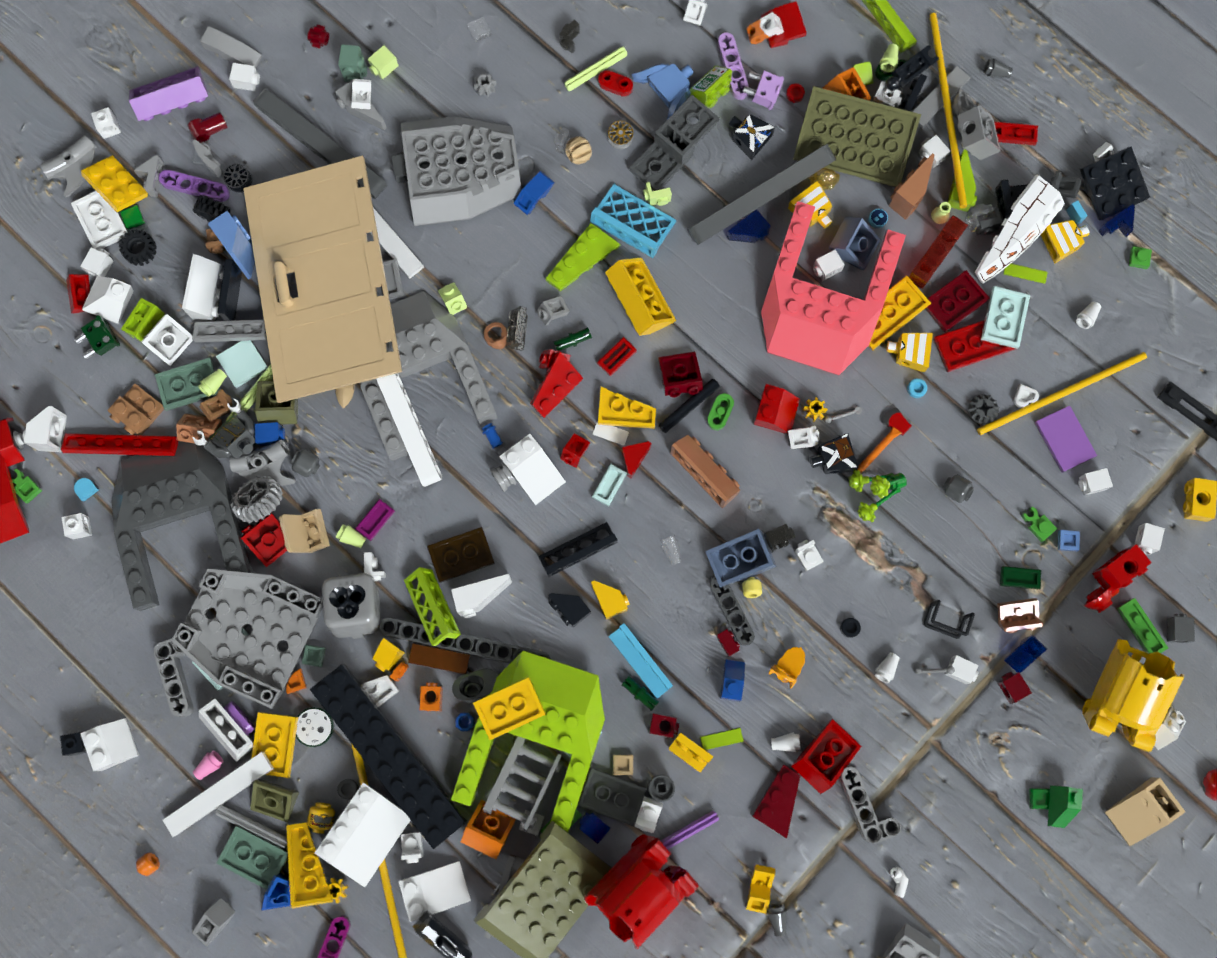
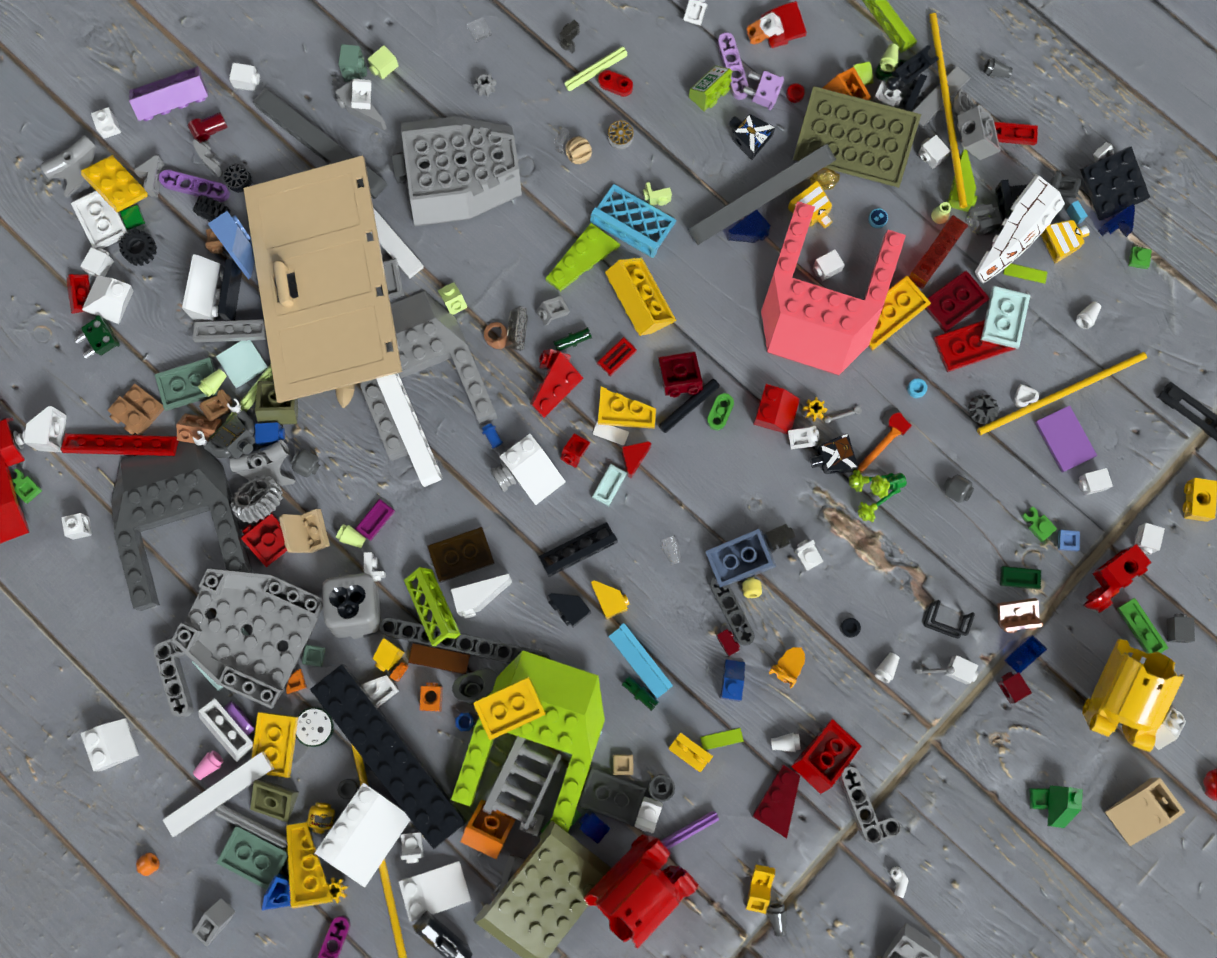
black brick [60,732,87,756] -> none
medium azure tile [74,478,99,502] -> none
lime hinge [121,298,165,342] -> none
white slope [141,313,193,366] -> none
light grey slope [200,26,262,68] -> none
dark red gear [307,24,330,49] -> none
blue slope [513,171,555,215] -> none
dark grey bracket [629,95,719,191] -> none
medium blue torso [631,63,694,120] -> none
dark red brick [649,714,680,738] -> none
nougat slope [670,435,740,509] -> none
sand blue slope [829,217,881,270] -> none
yellow torso [886,333,933,372] -> none
nougat slope [889,153,935,220] -> none

